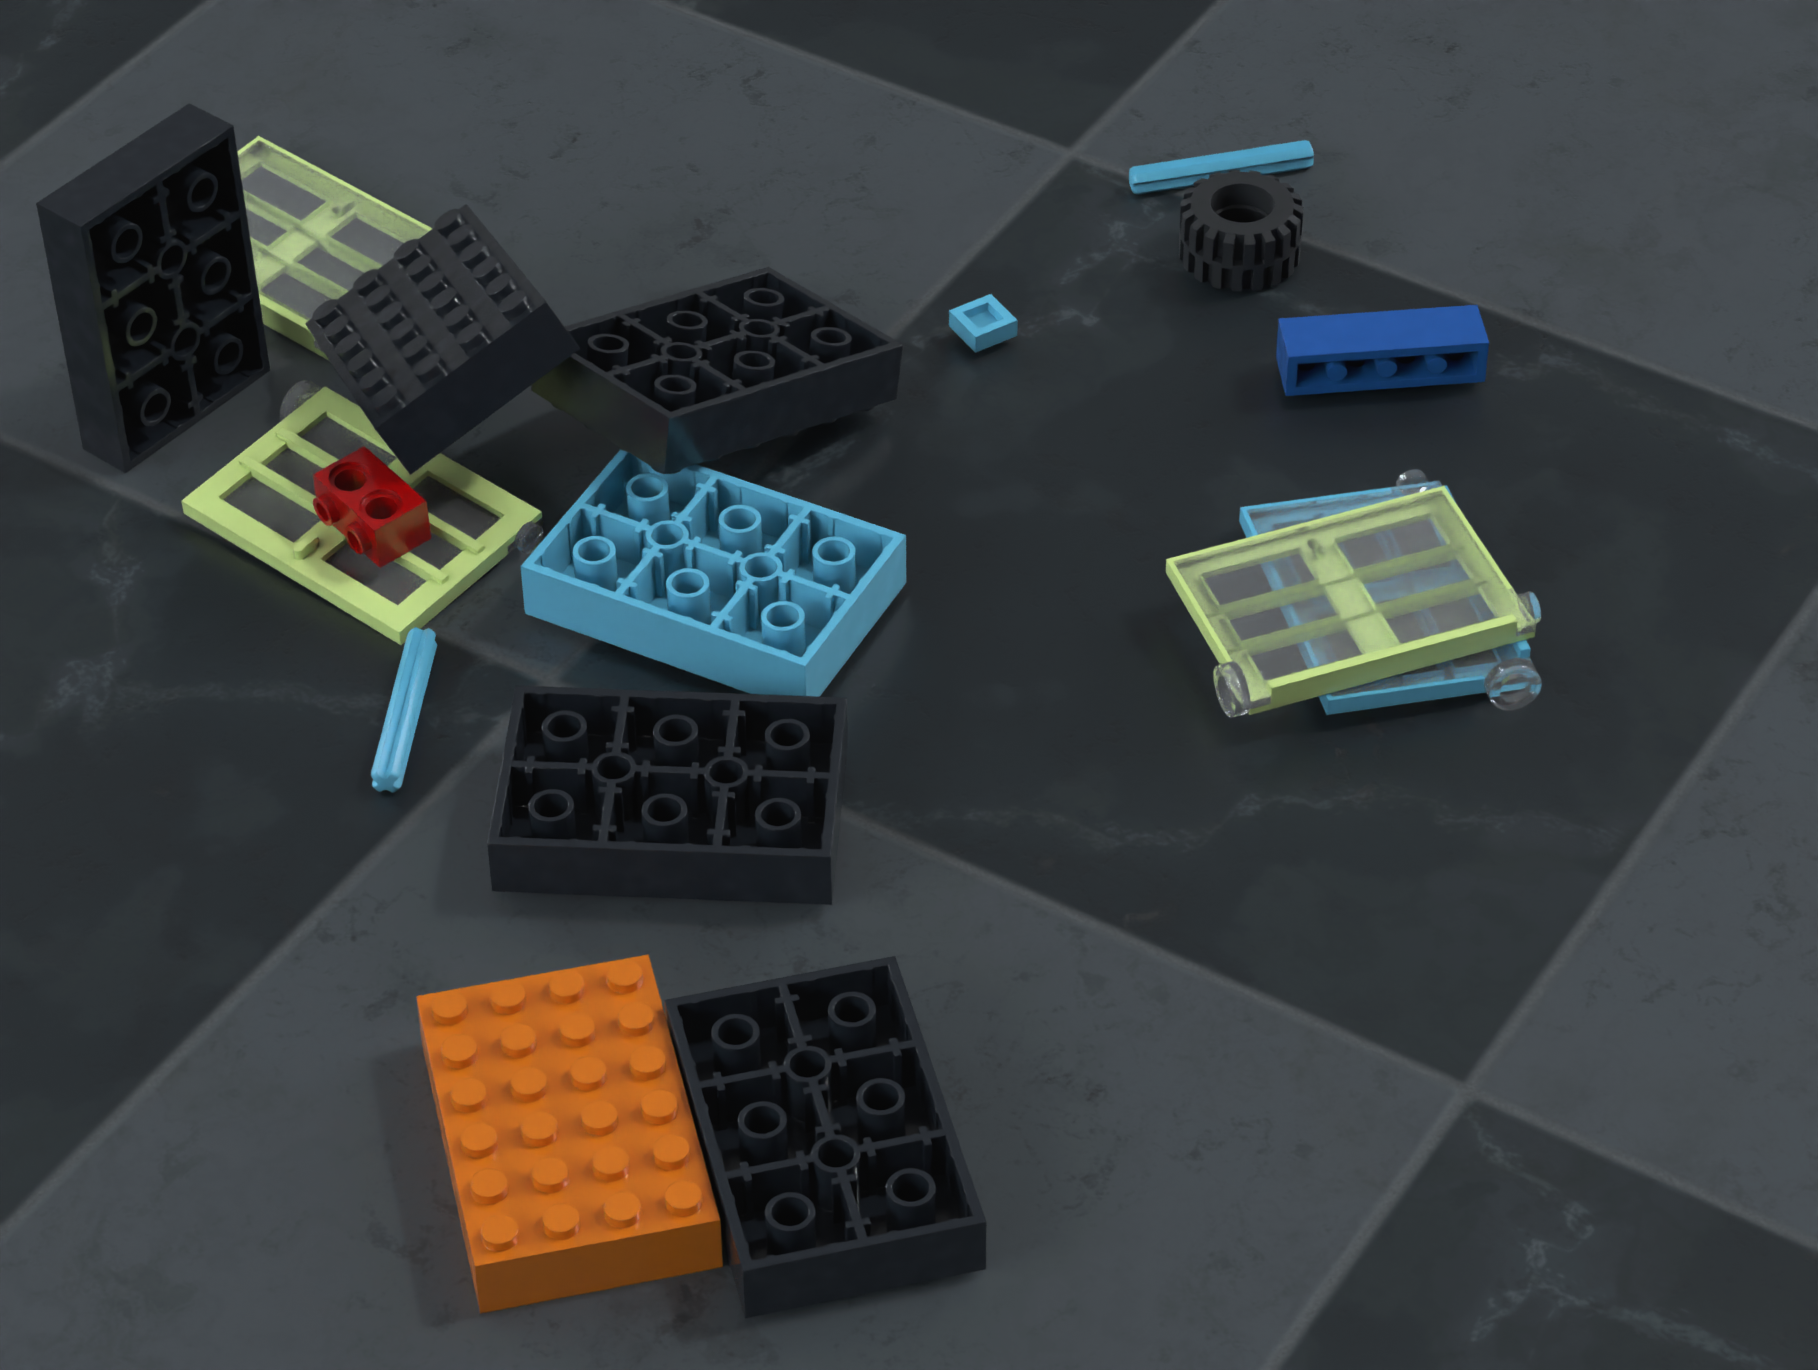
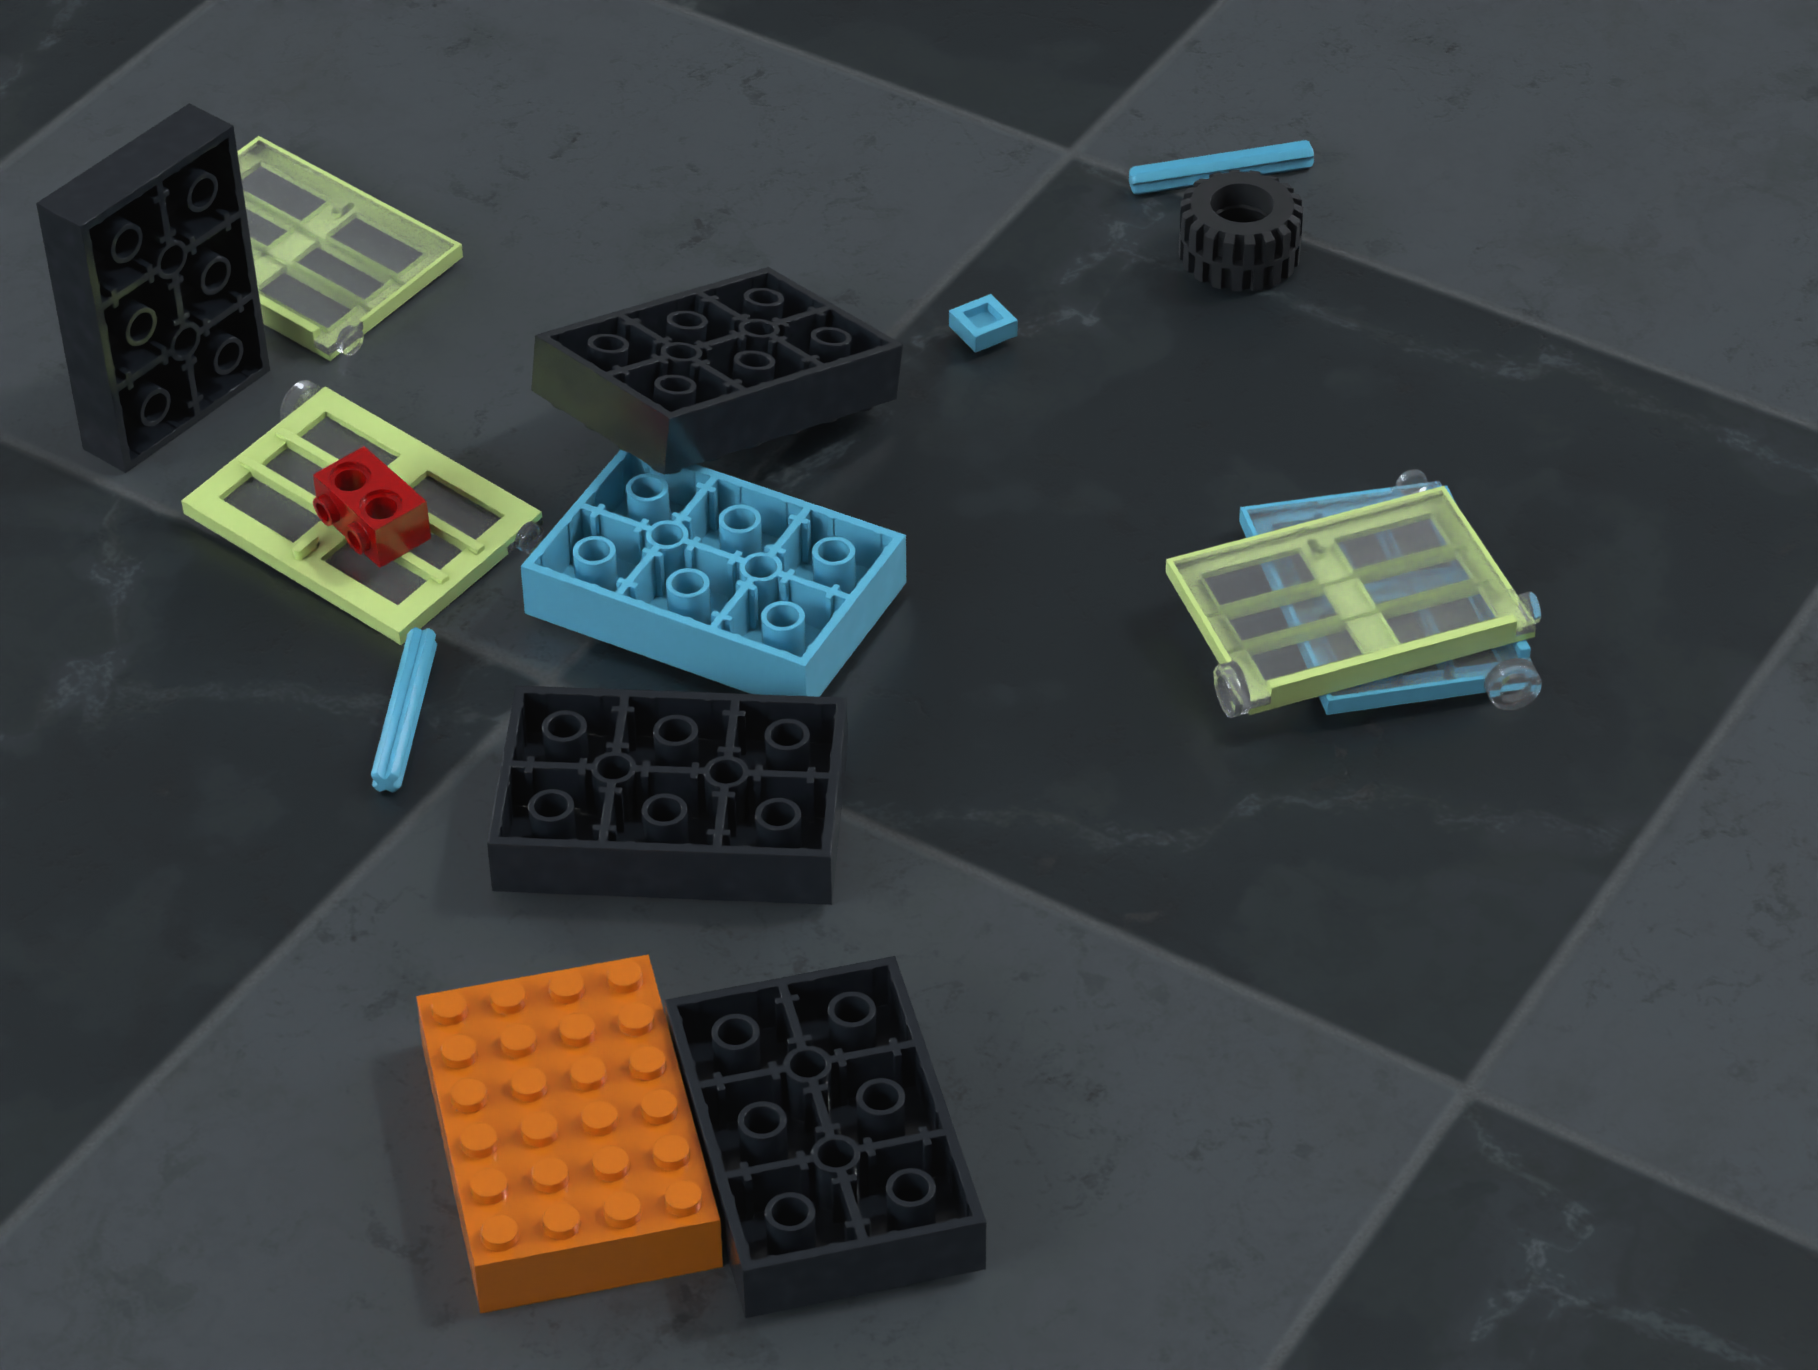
black brick [305,204,580,475] -> none
blue brick [1276,305,1489,396] -> none

